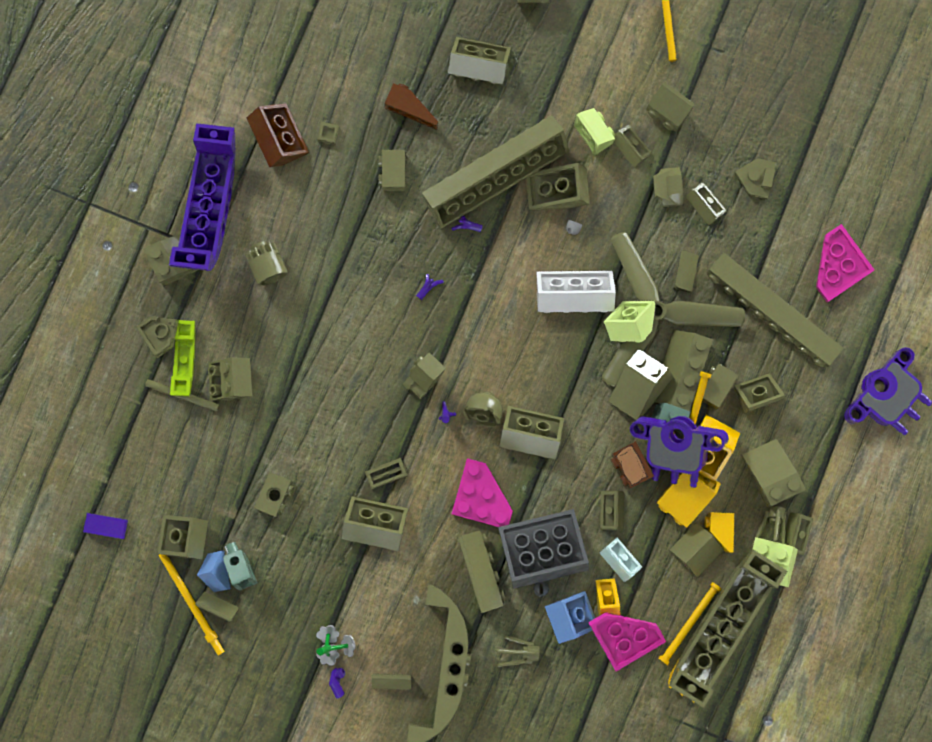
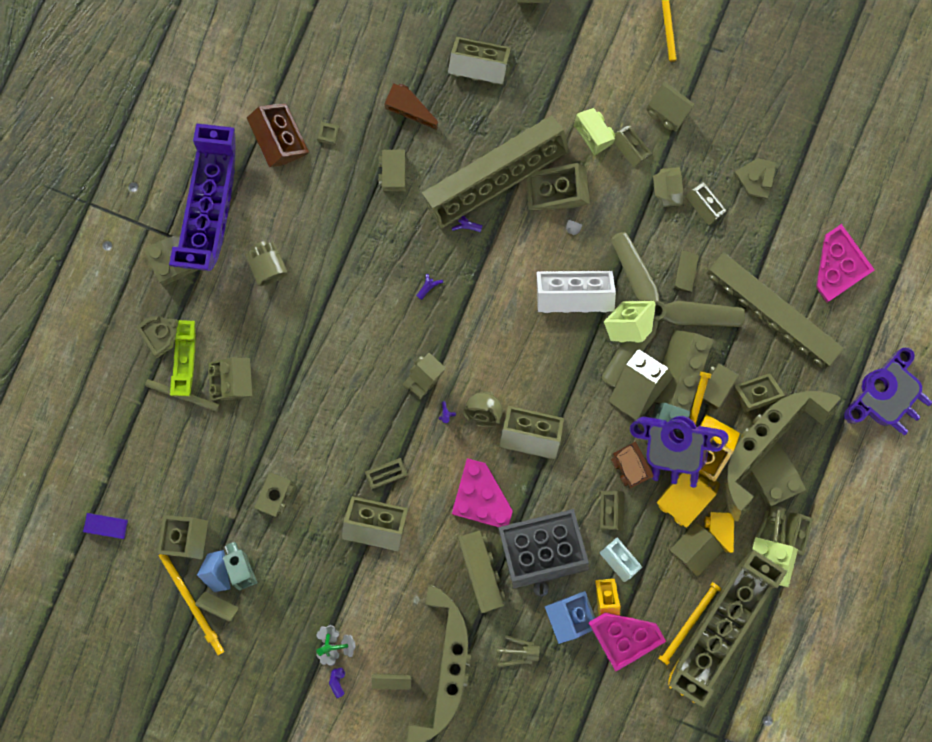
none -> olive slope [724,391,841,522]

